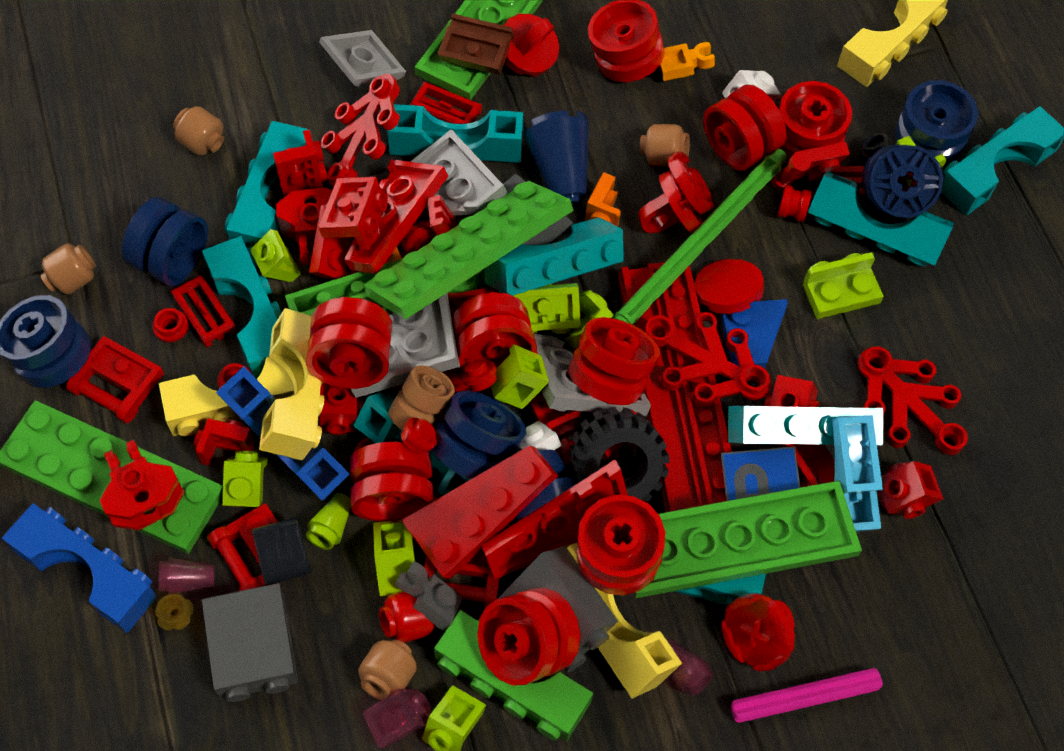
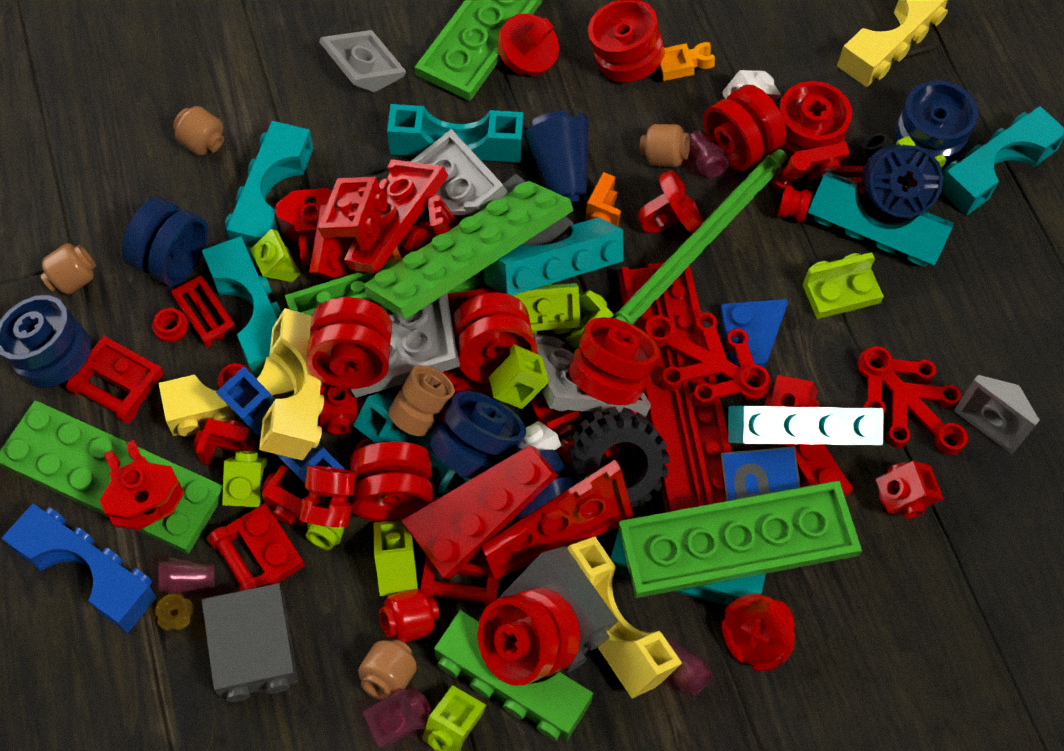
black piece [252,517,311,586] -> none
red bracket [273,130,328,199] -> none
red plant [321,74,400,187] -> none
dark grey plate [395,562,463,631] -> none
red plate [401,417,437,454] -> none
red tile [410,81,482,124] -> none
copper plate [437,13,515,75] -> none
red plate [461,359,497,392] -> none
red wheel [576,495,666,596] -> none
red tile [668,151,714,214] -> none
red tile [694,259,764,314] -> none
dark pink axle [731,668,883,723] -> none
medium azure slope [832,415,883,532] -> none
none -> red bracket [262,465,307,528]
none -> red wheel [299,465,357,528]
none -> clear pink cone [689,131,729,178]
none -> light grey slope [954,375,1040,455]

